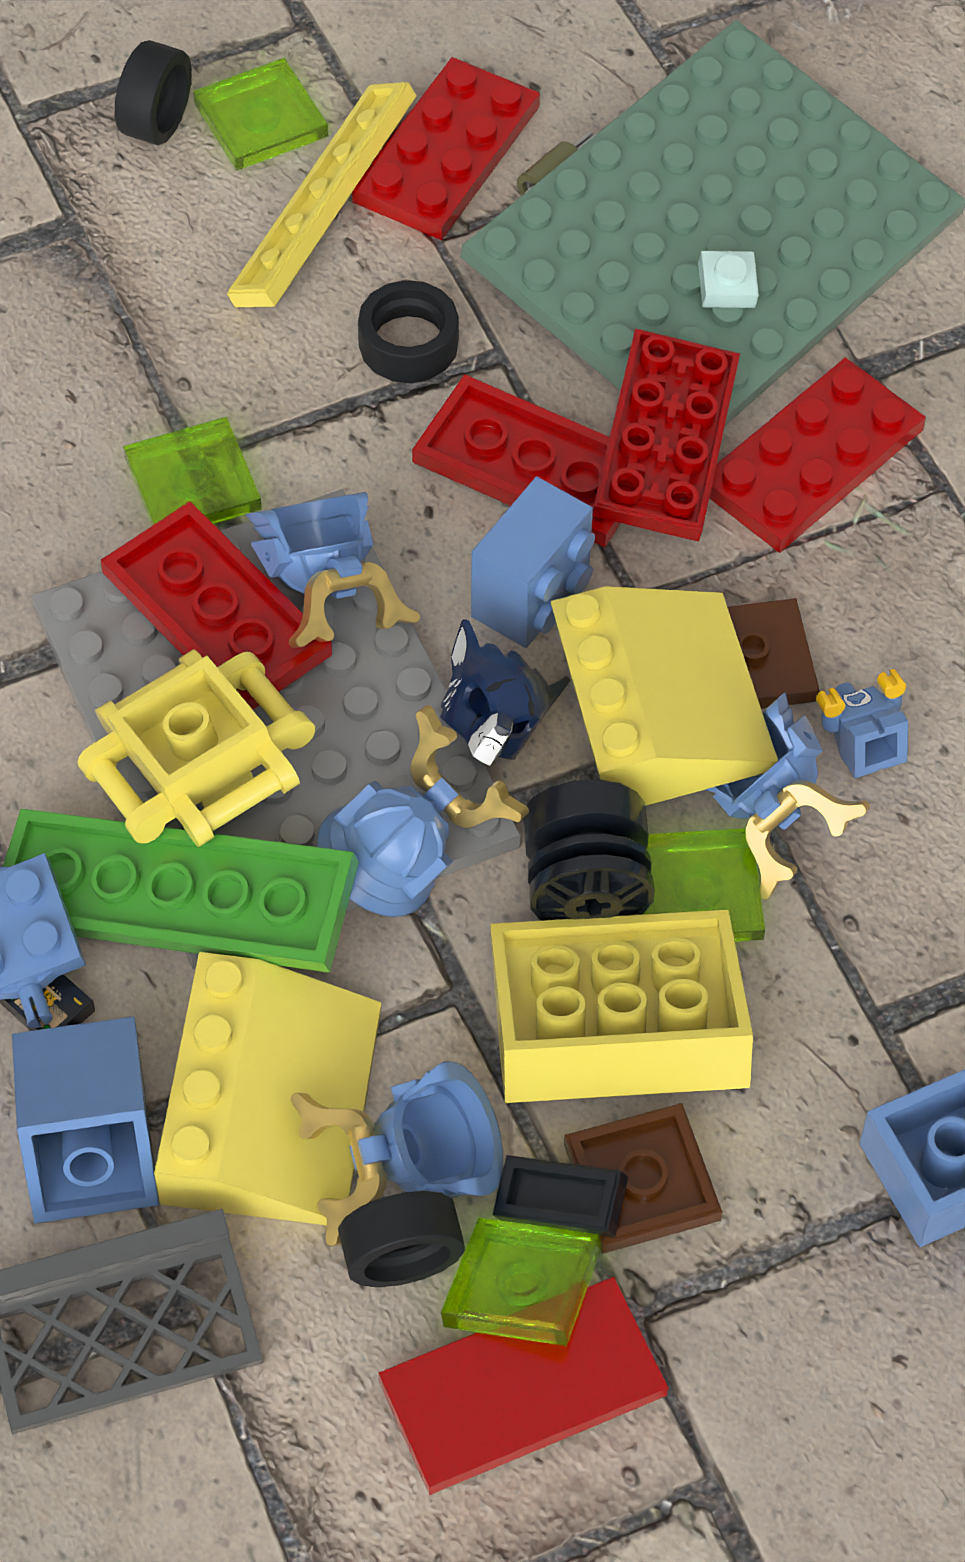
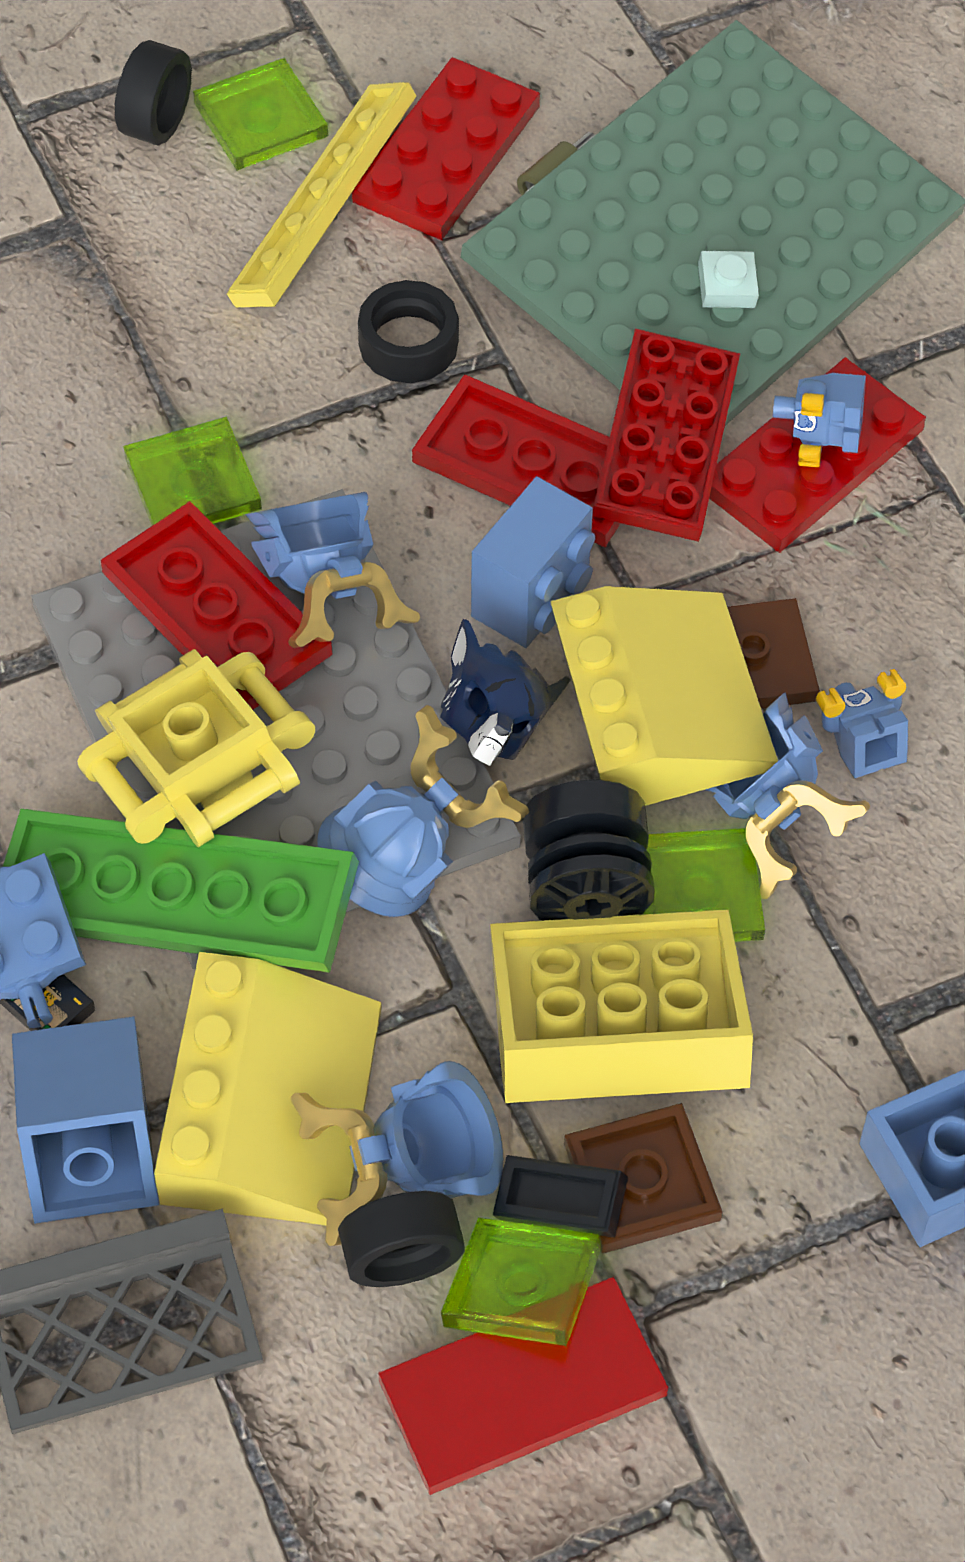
none -> medium blue piece [773,373,866,467]

